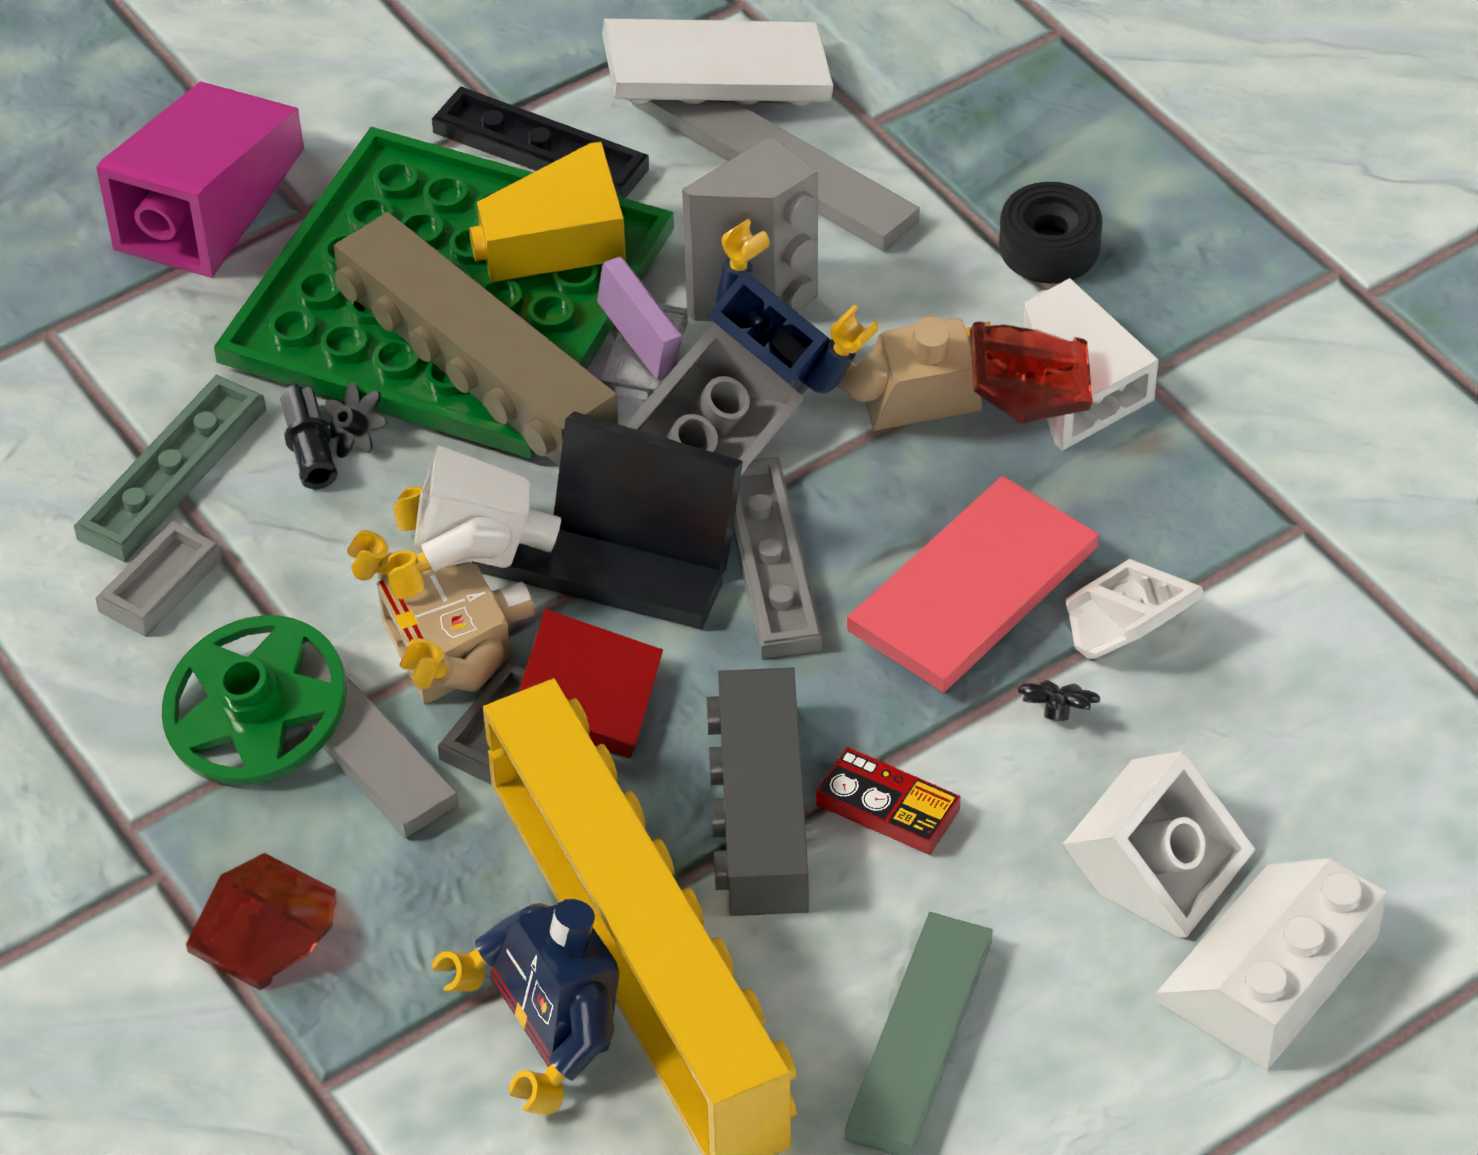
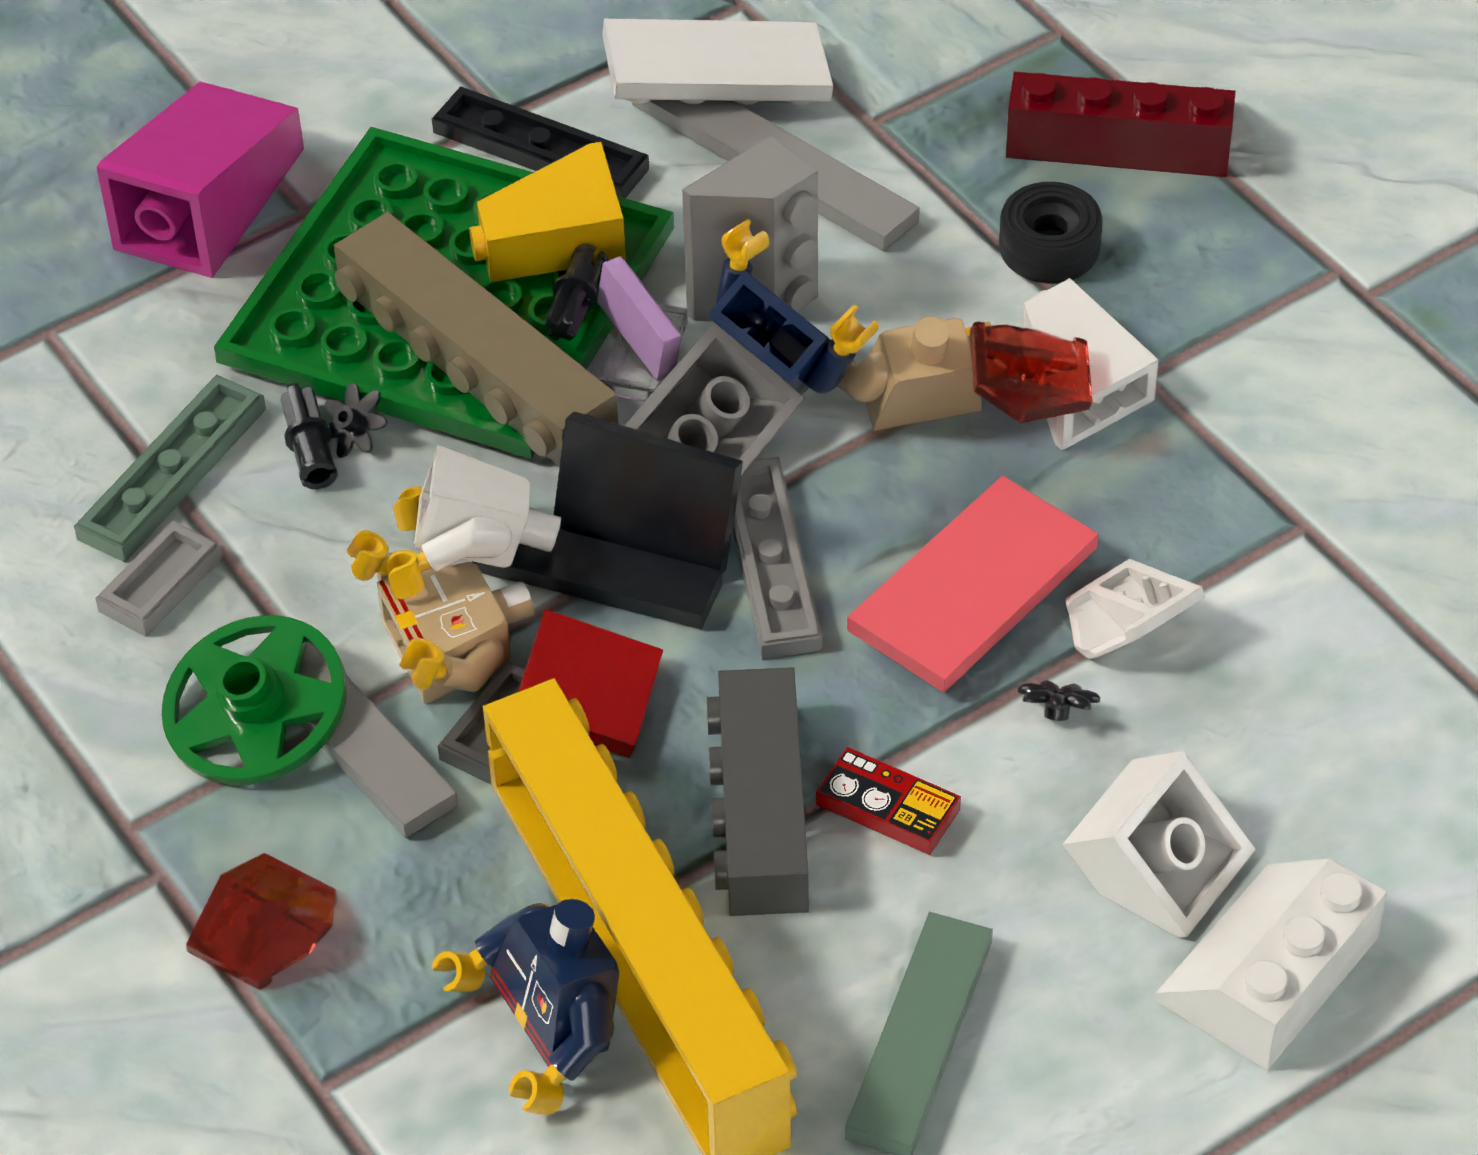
none -> black axle [545,244,608,341]
none -> dark red slope [1006,71,1236,177]

